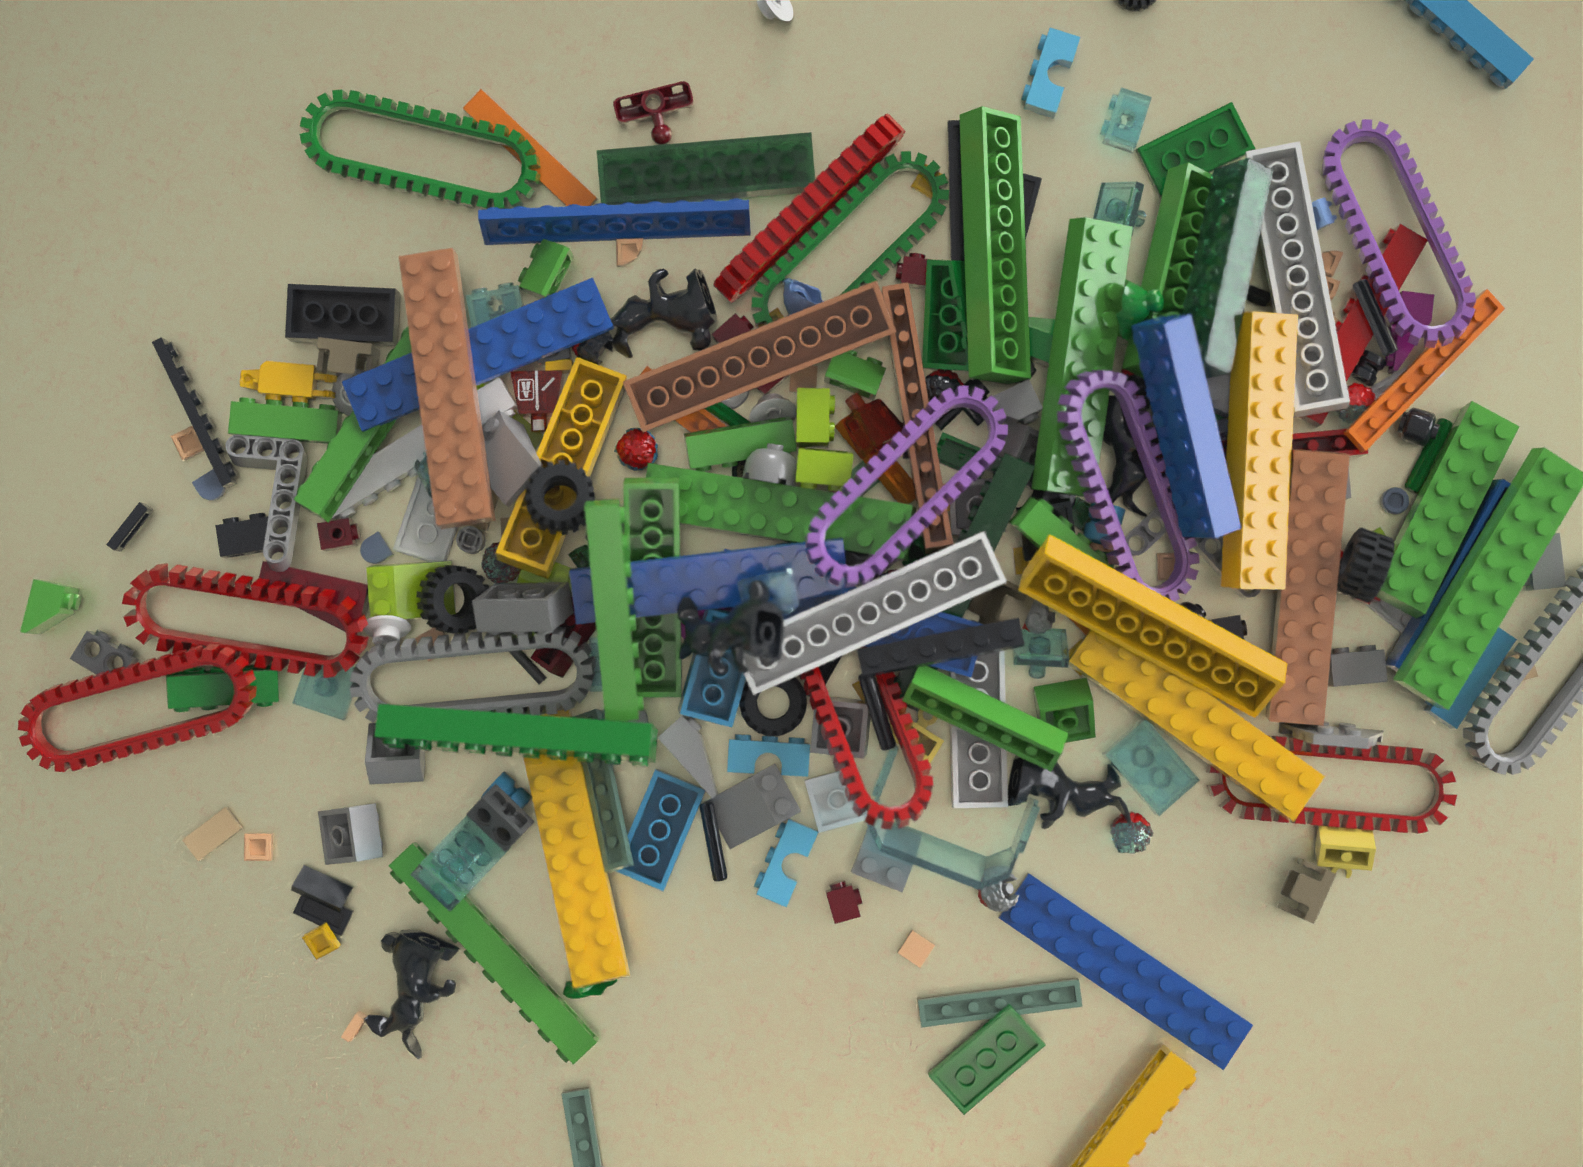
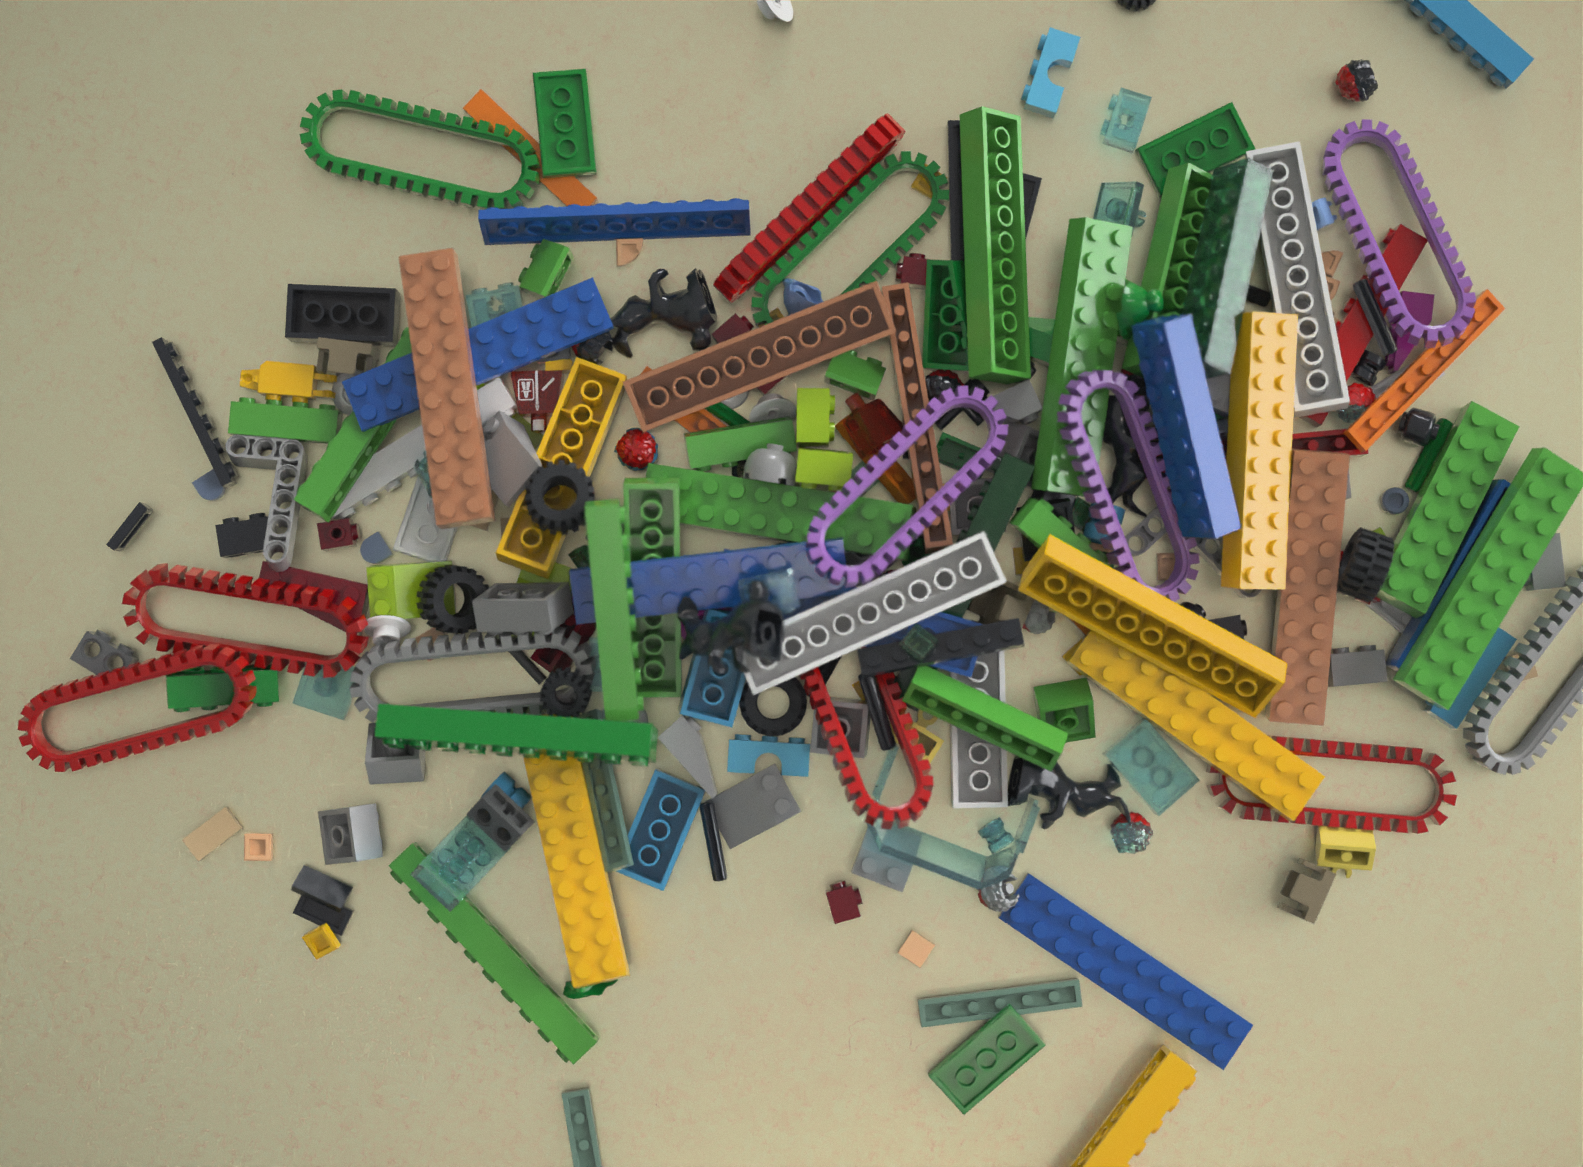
bright green slope [20,579,81,634] -> none
light nougat tile [171,426,204,461] -> none
light nougat tile [341,1011,367,1042] -> none
black animal [365,930,460,1059] -> none
light grey wheel [456,526,486,554] -> none
clear light blue piece [481,542,521,583] -> none
clear green brick [596,132,815,205] -> none
dark red piece [613,81,693,145] -> none
medium azure arch [754,819,818,907] -> none
light nougat tile [789,366,818,393] -> none
white plate [805,771,867,833] -> none
clear light blue tile [1012,628,1069,679] -> none
light grey wing [1279,721,1384,749] -> none
none -> green tile [533,69,596,179]
none -> black tyre [540,667,592,718]
none -> clear green tile [899,623,938,662]
none -> clear light blue wheel [978,817,1014,854]
none -> piece [1335,59,1378,103]

